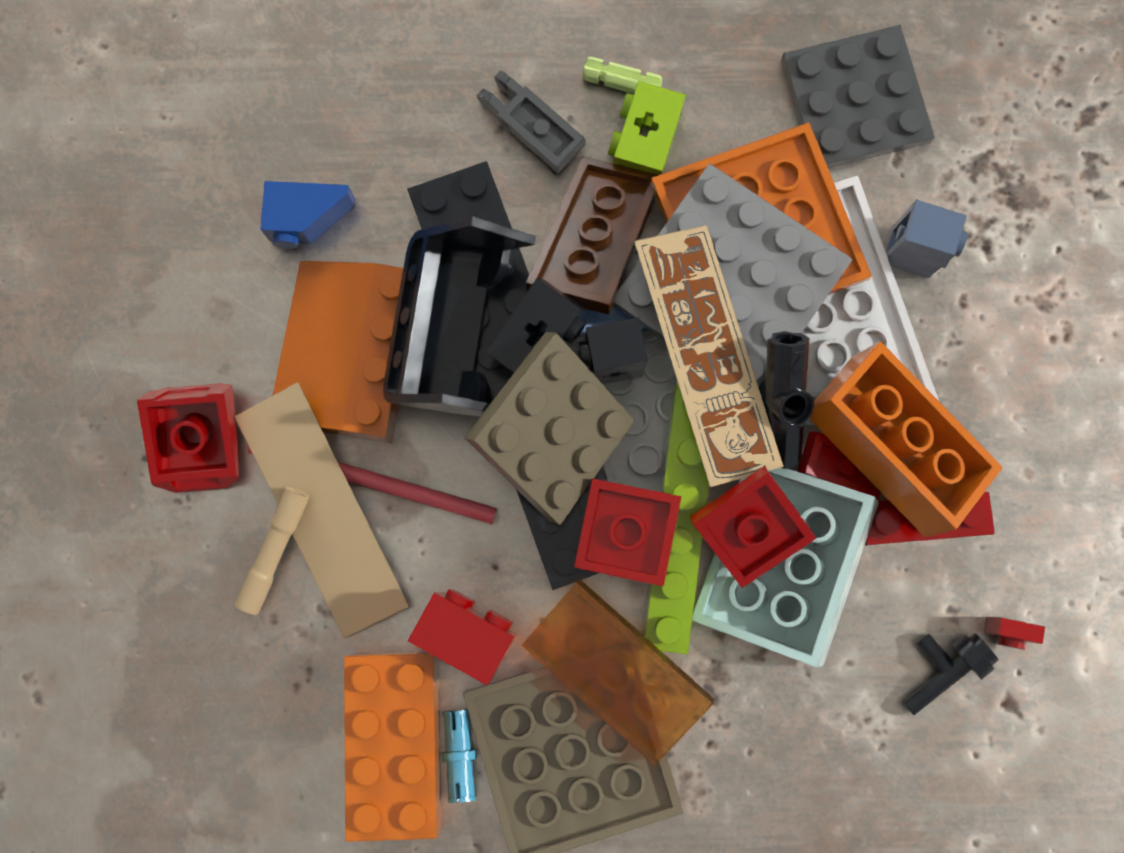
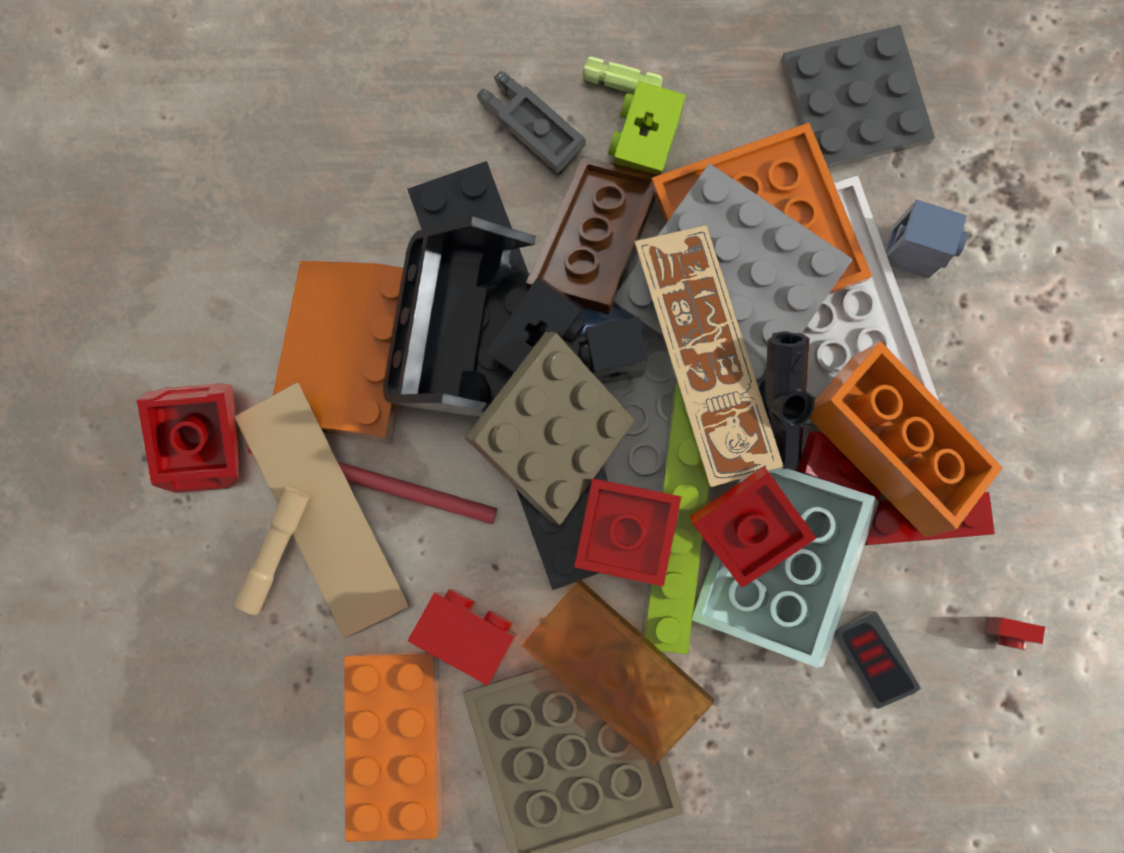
blue slope [260,181,355,249] -> none
medium azure pin [442,710,477,803] -> none
black piece [902,633,999,716] -> none
none -> slope [834,611,921,709]

